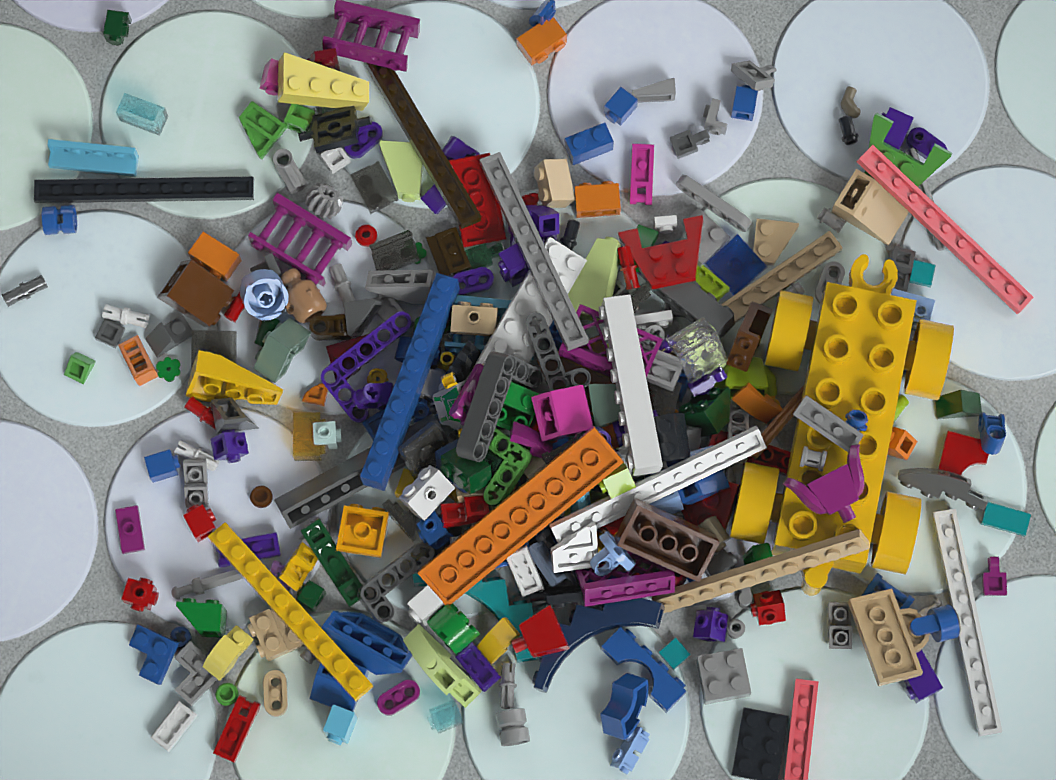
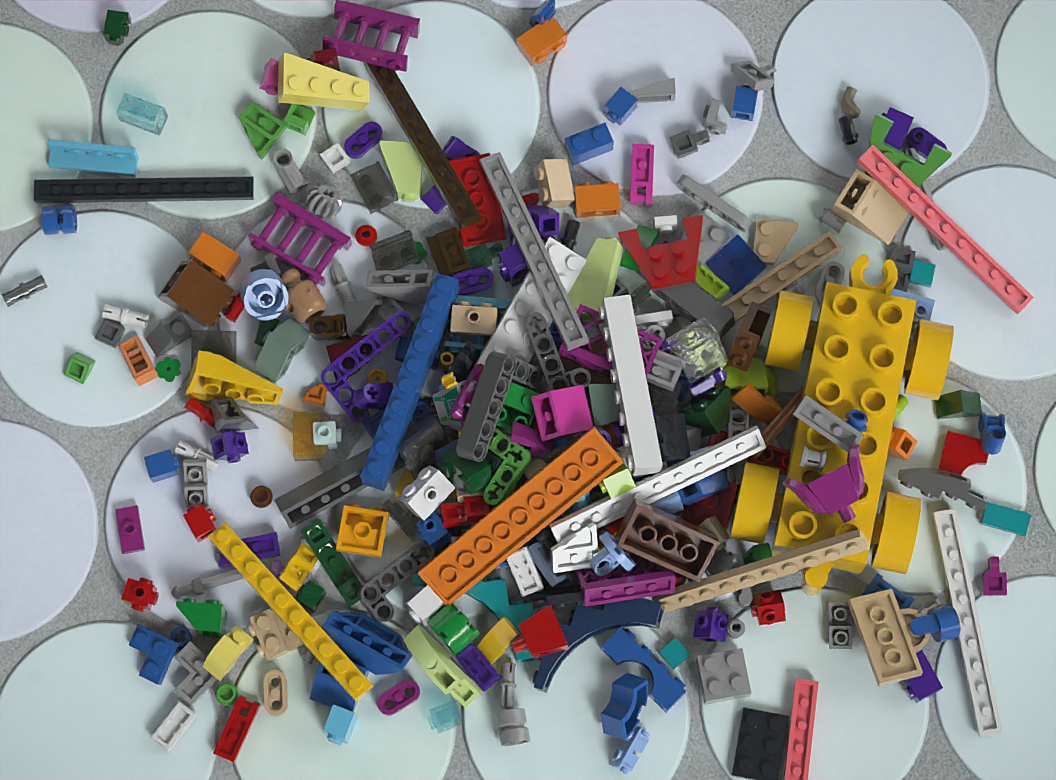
black plate [298,106,372,153] -> none
red axle [618,245,640,290] -> none

